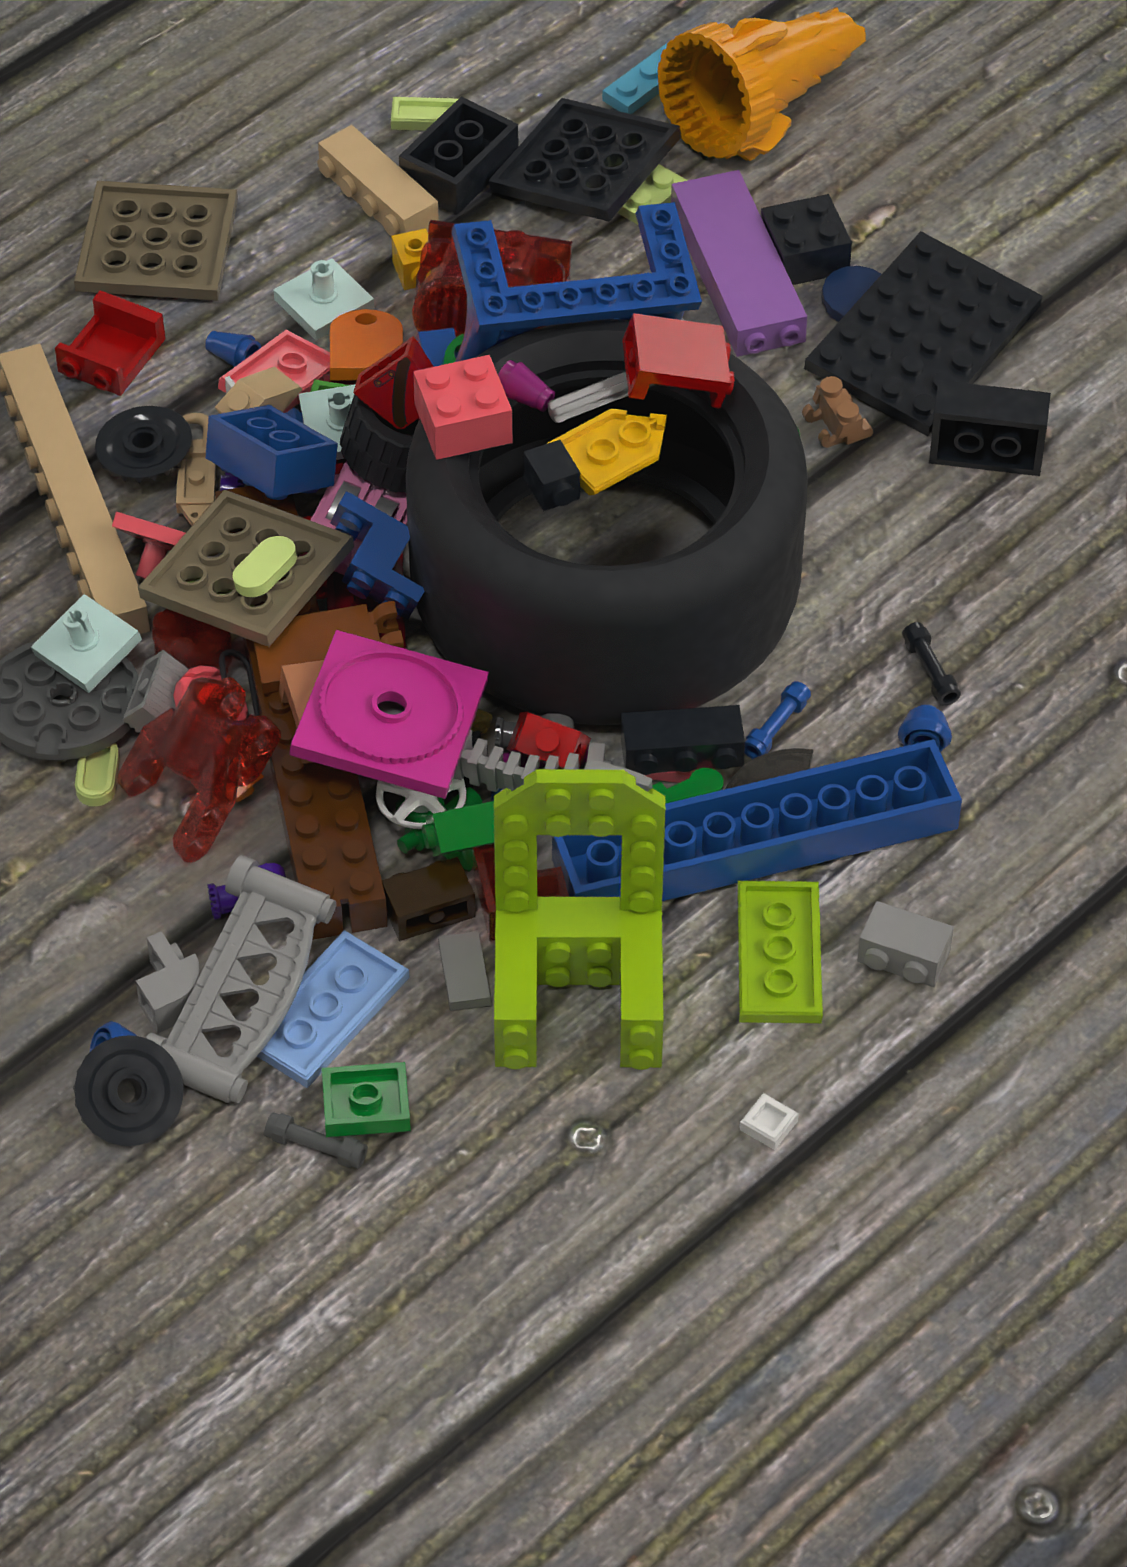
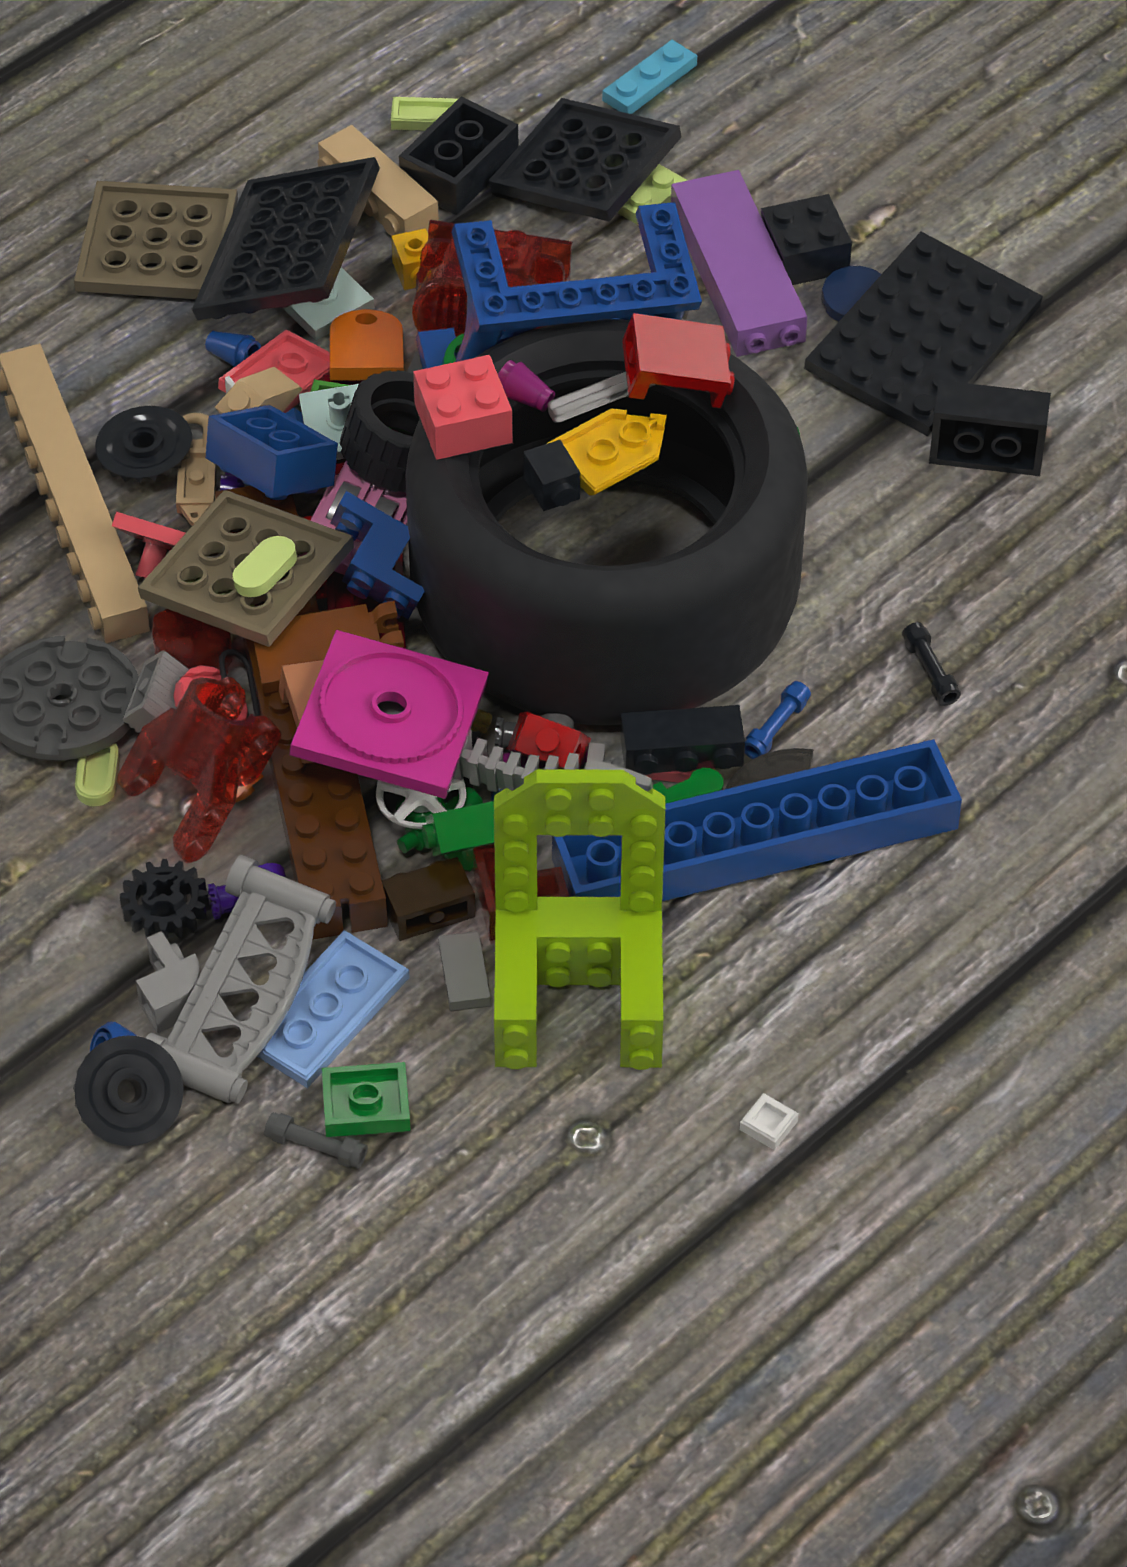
light aqua tile [31,594,142,693] -> none
red panel [55,290,165,396] -> none
red torso [353,336,434,429] -> none
light orange cone [658,7,866,161] -> none
lime tile [737,881,823,1024] -> none
medium nougat piece [802,376,873,448] -> none
light grey brick [857,901,954,987] -> none
blue cone [898,704,952,752] -> none
none -> black gear [120,859,209,939]
none -> black plate [192,157,380,321]

